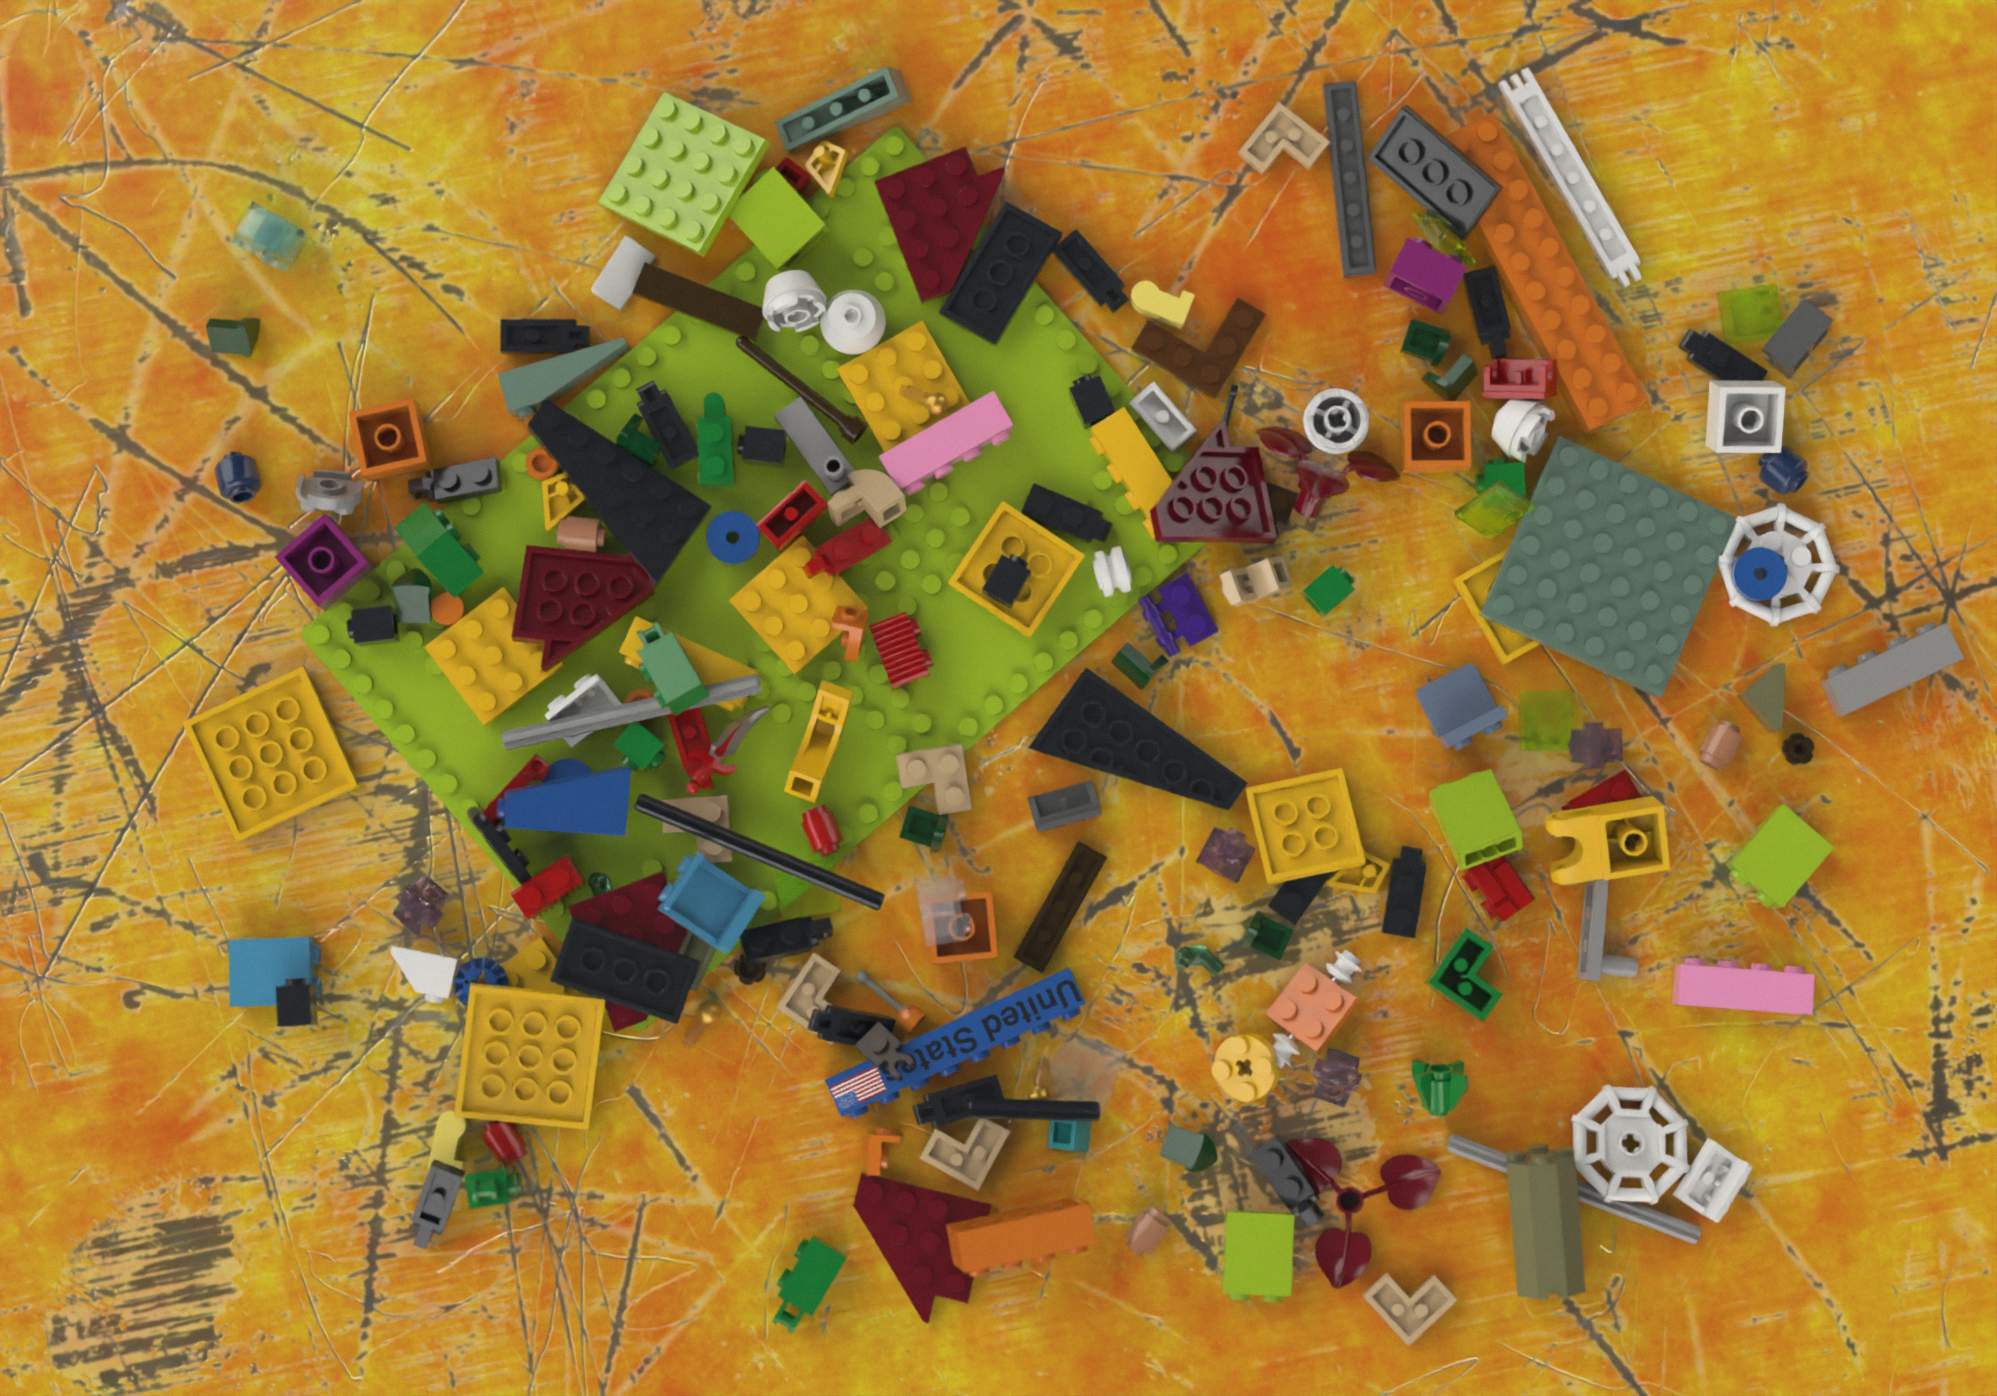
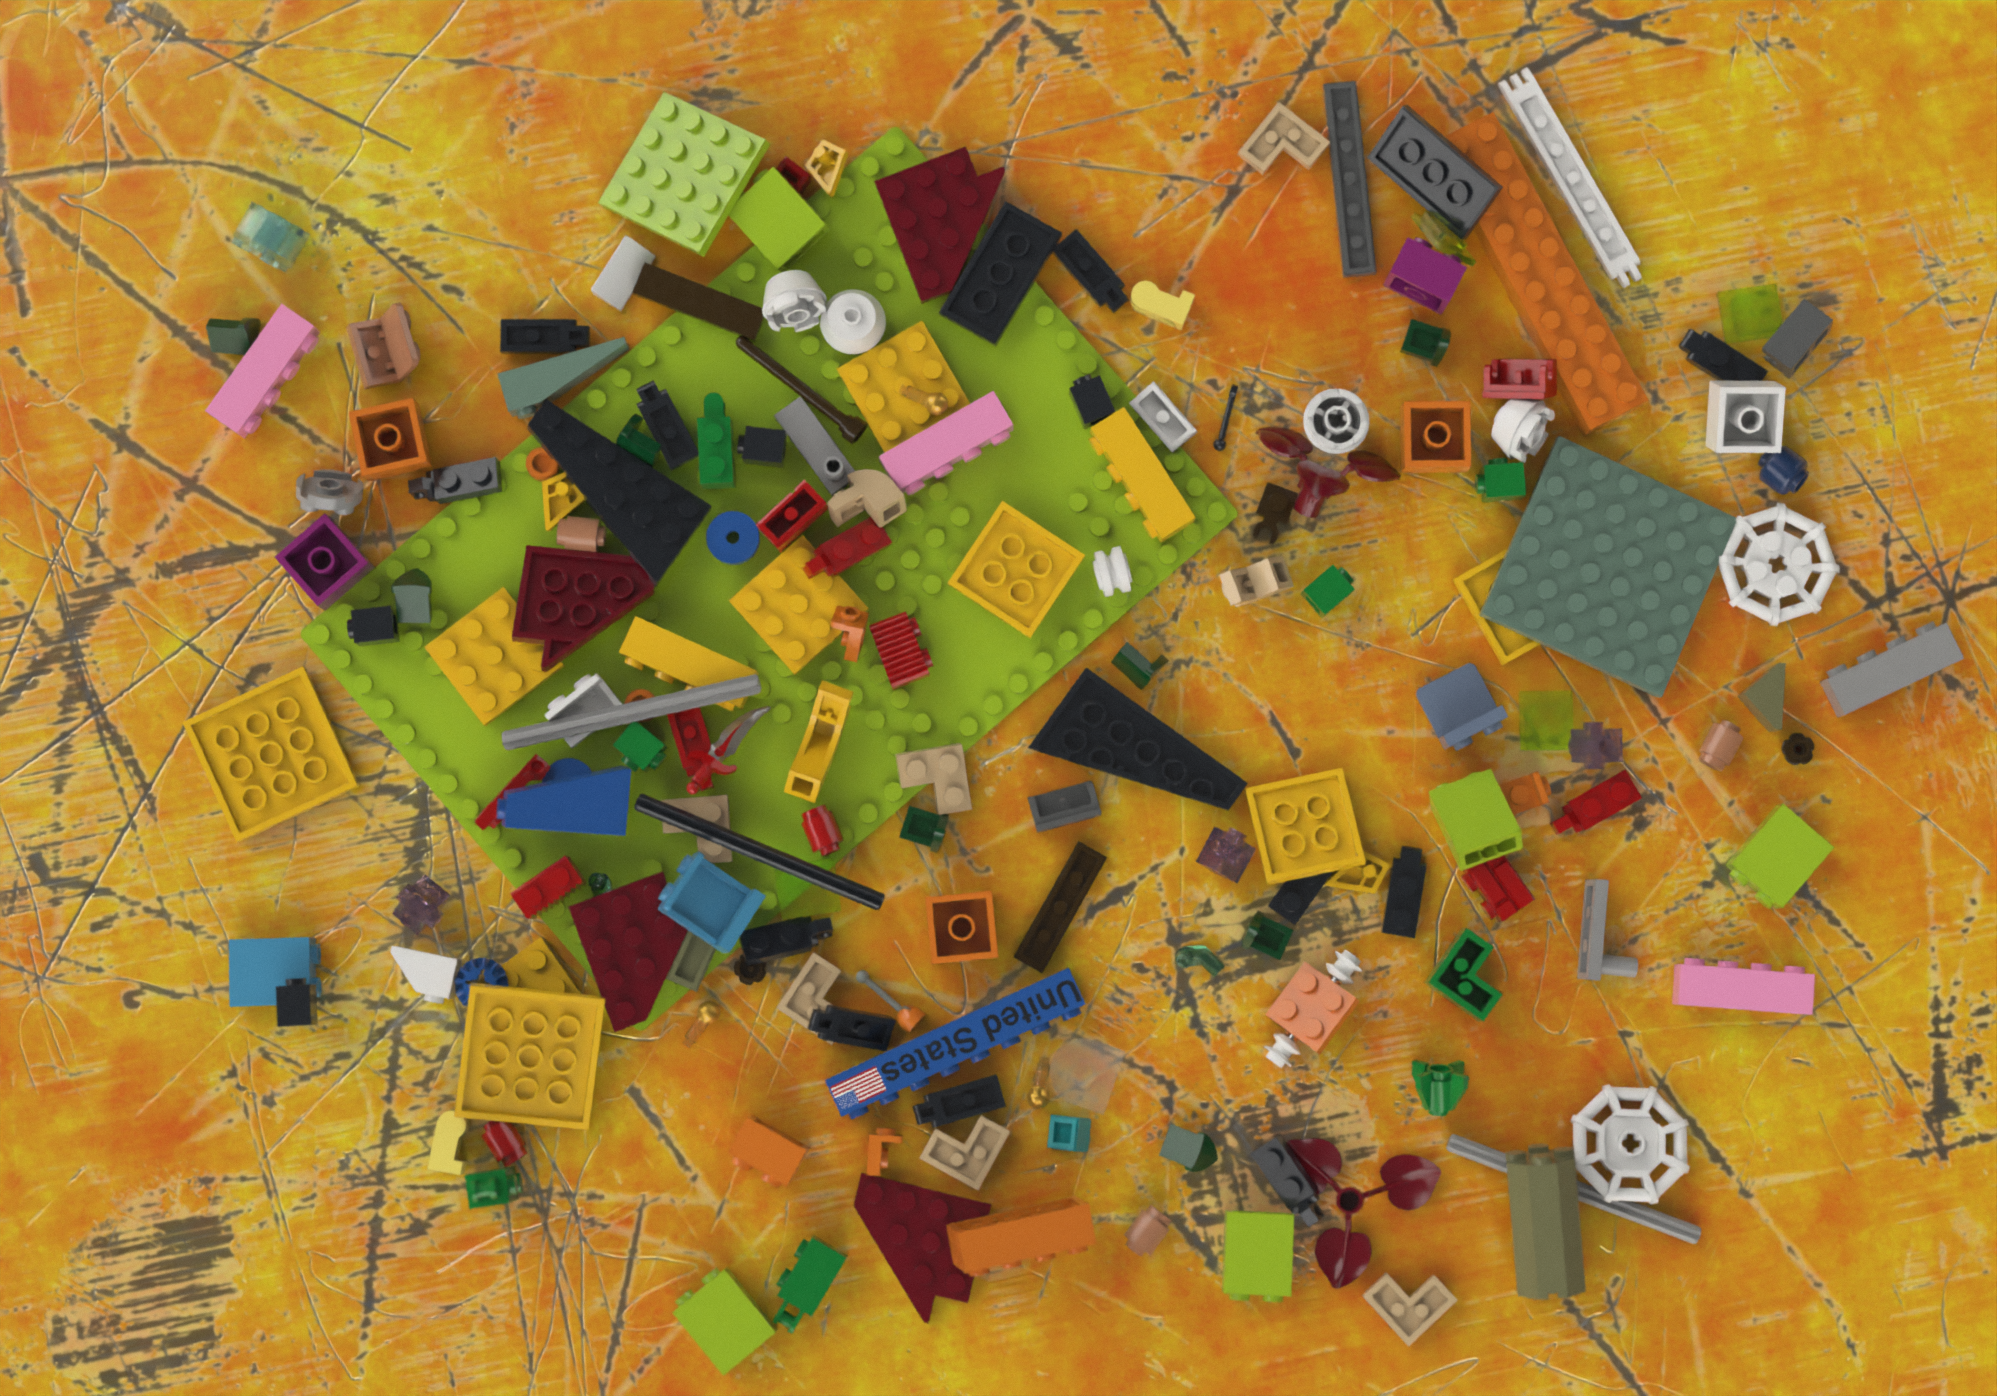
dark blue head [214,452,262,503] -> none
green brick [394,502,484,598] -> none
hinge [411,1159,466,1250] -> none
orange tile [431,592,465,626] -> none
black hinge [467,807,533,885] -> none
black tile [550,917,700,1024] -> none
green brick [637,620,710,716] -> none
sand green slope [775,66,912,152] -> none
dark brown plate [855,1022,916,1082] -> none
clear brick [915,873,972,947] -> none
black axle [967,1098,1100,1122] -> none
black brick [982,554,1031,609] -> none
black hinge [1021,483,1113,544] -> none
reddish brown plate [1131,298,1266,400] -> none
dark purple plate [1138,574,1219,658] -> none
dark red wing [1150,420,1277,543] -> none
yellow plate [1212,1033,1280,1102] -> none
brick [1311,1047,1363,1107] -> none
dark green tile [1421,353,1478,401] -> none
clear neon green piece [1454,481,1535,539] -> none
black hinge [1462,266,1511,359] -> none
yellow brick [1544,796,1671,885] -> none
white bracket [1673,1138,1753,1223] -> none
blue piece [1731,547,1787,601] -> none
none -> bright pink brick [205,304,320,438]
none -> nougat bracket [346,302,420,390]
none -> lime brick [672,1267,778,1376]
none -> orange brick [728,1115,810,1188]
none -> orange bracket [1499,771,1552,815]

